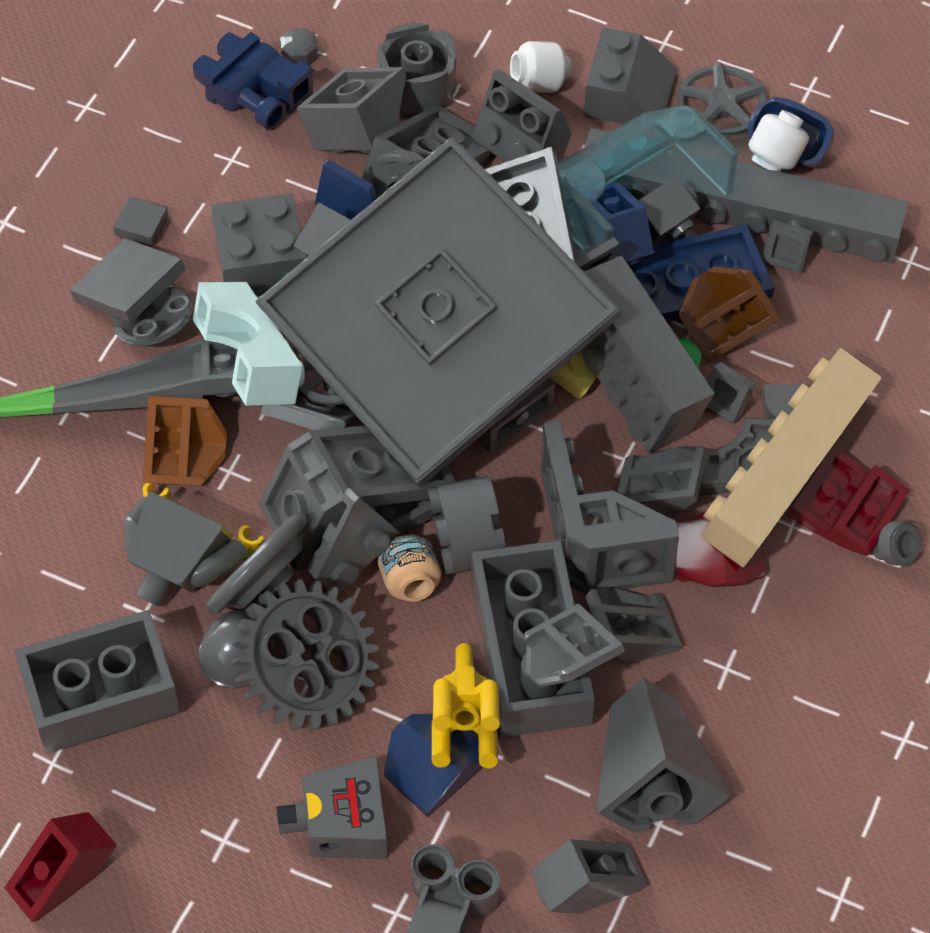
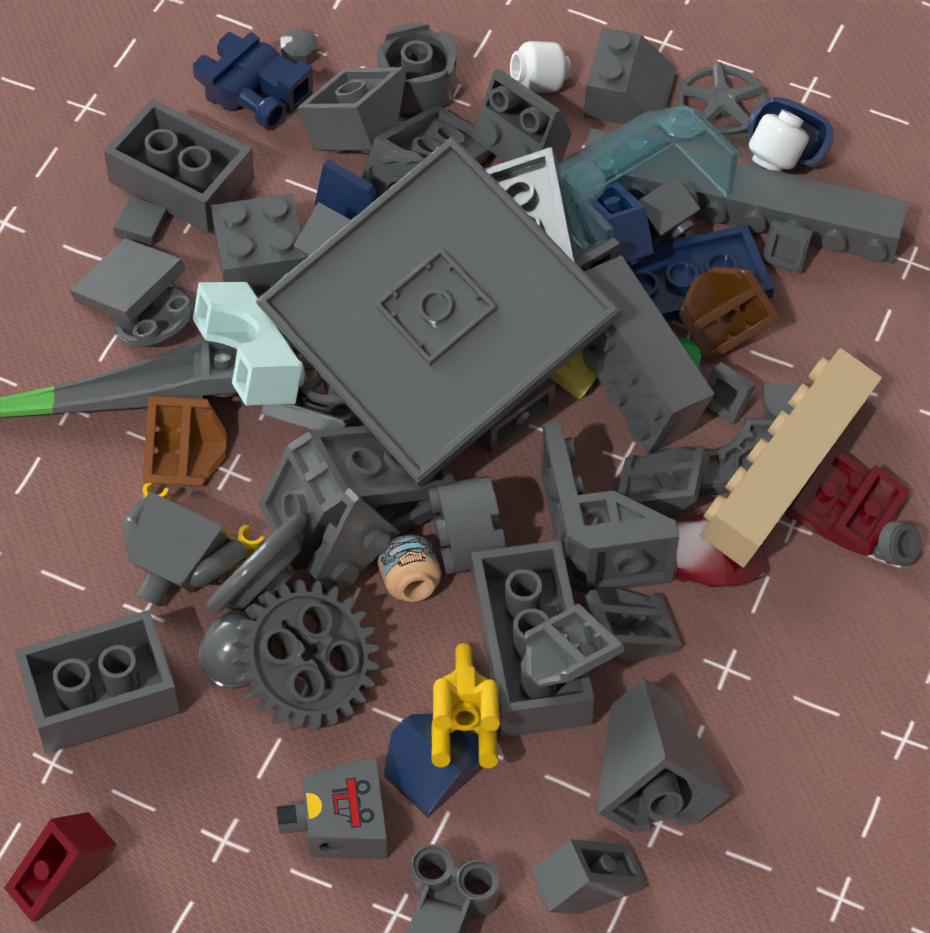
none -> dark grey brick [104,99,255,233]

